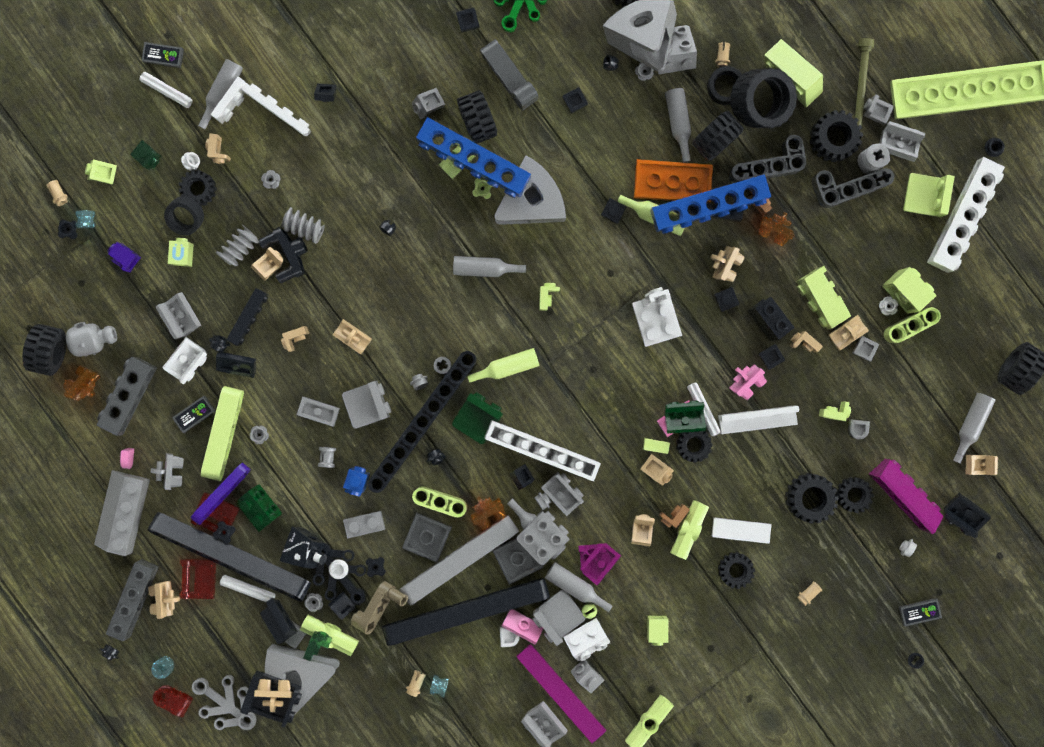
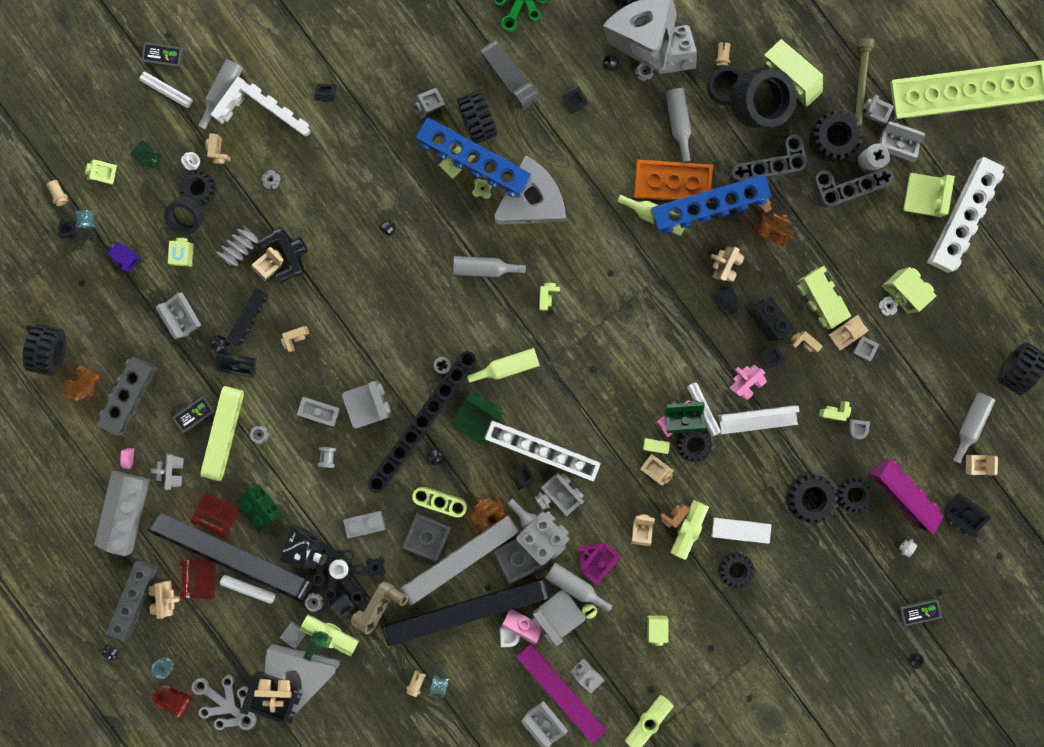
light grey piece [66,322,117,357] -> none
white bracket [163,337,207,384] -> none
dark purple beam [191,463,251,525] -> none
black plate [213,521,236,544] -> none
black panel [260,598,298,644] -> none
light grey piece [281,207,325,244] -> none
tan hips [333,319,372,355] -> none
blue brick [343,466,370,496] -> none
light grey plate [410,374,428,390] -> none
black plate [456,7,480,33] -> none
white bracket [563,618,610,661] -> none
black plate [601,198,627,224] -> none
white bracket [632,287,682,347] -> none
black tyre [692,111,744,161] -> none
tan pin [797,581,822,606] -> none
yellowish green beam [884,307,941,343] -> none
black plate [984,138,1005,157] -> none

